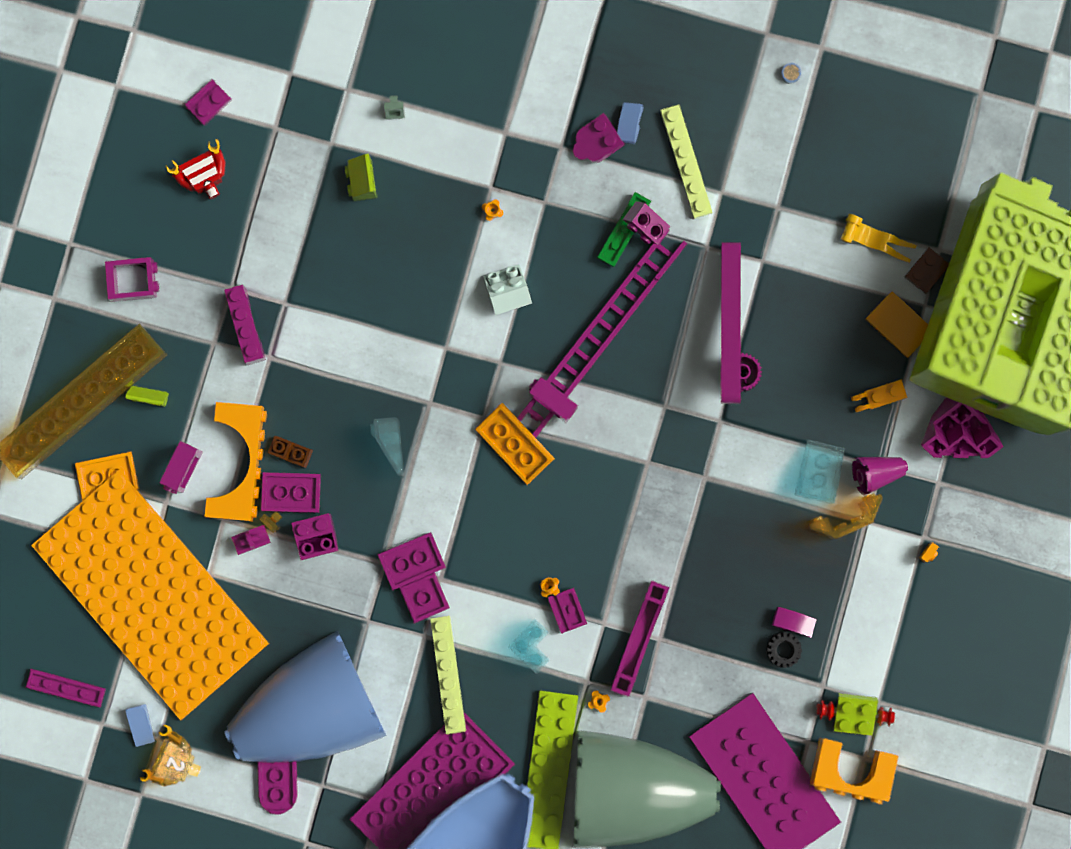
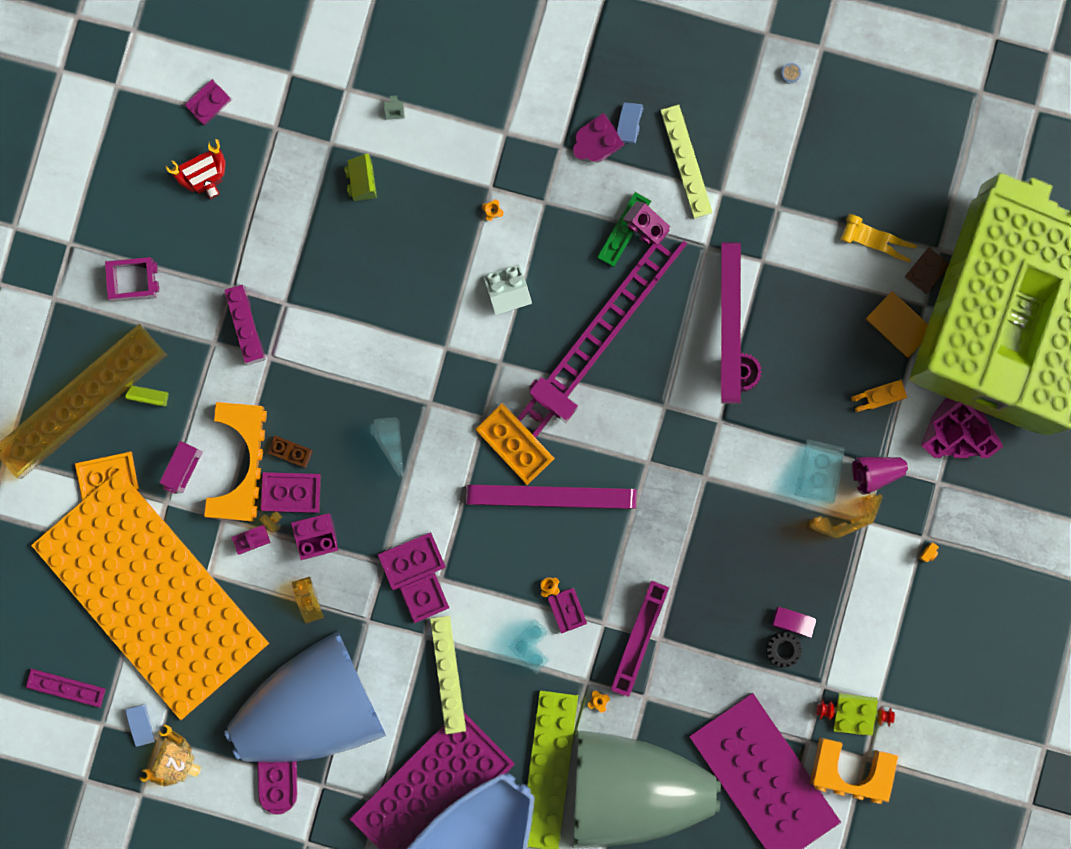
none -> clear yellow slope [292,576,324,623]
none -> magenta beam [466,485,637,509]

